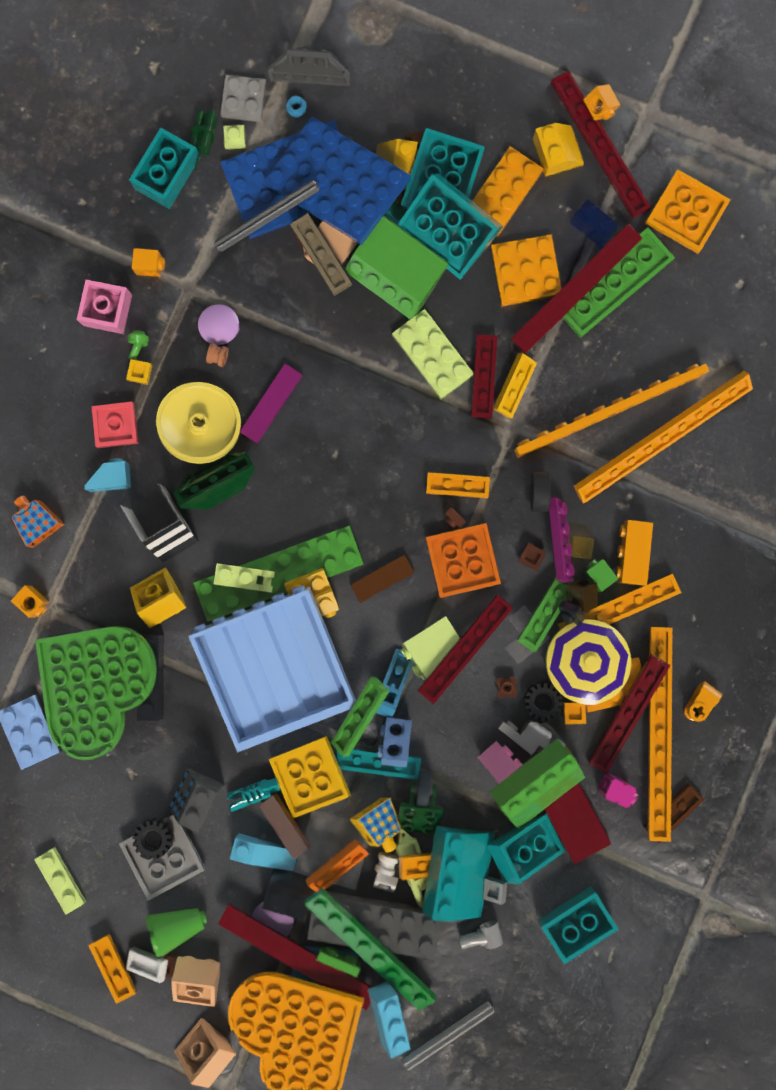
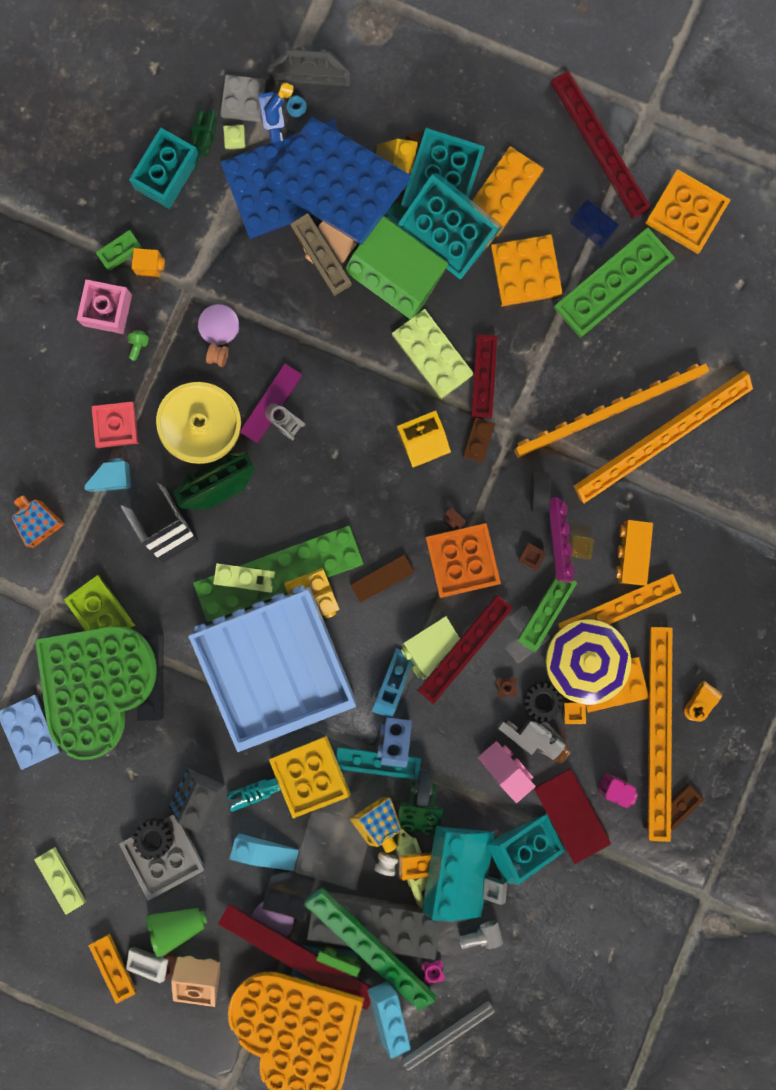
light orange brick [11,585,49,618] -> none
yellow plate [126,359,152,385] -> none
yellow slope [130,567,186,628] -> none
light nougat slope [174,1018,236,1088] -> none
dark grey axle [214,180,320,252] -> none
reddish brown tile [259,793,311,860] -> none
orange plate [306,839,369,892] -> none
bright green plate [331,677,389,757] -> none
white tile [373,873,398,893] -> none
light orange plate [426,472,490,499] -> none
bright green slope [489,739,585,829] -> none
yellow plate [493,353,537,418] -> none
dark red tile [511,224,643,354] -> none
yellow slope [533,123,584,177] -> none
teal brick [538,886,619,965] -> none
black plate [558,601,584,626] -> none
dark brown brick [567,579,598,613] -> none
light orange brick [583,84,621,120] -> none
bright green brick [583,559,618,592] -> none
dark red tile [588,654,671,773] -> none
none -> lime plate [64,575,136,631]
none -> bright green plate [96,230,143,271]
none -> blue torso [258,82,293,143]
none -> light grey piece [265,404,305,441]
none -> yellow slope [397,411,451,468]
none -> dark pink plate [422,960,445,984]
none -> reddish brown plate [463,418,495,464]

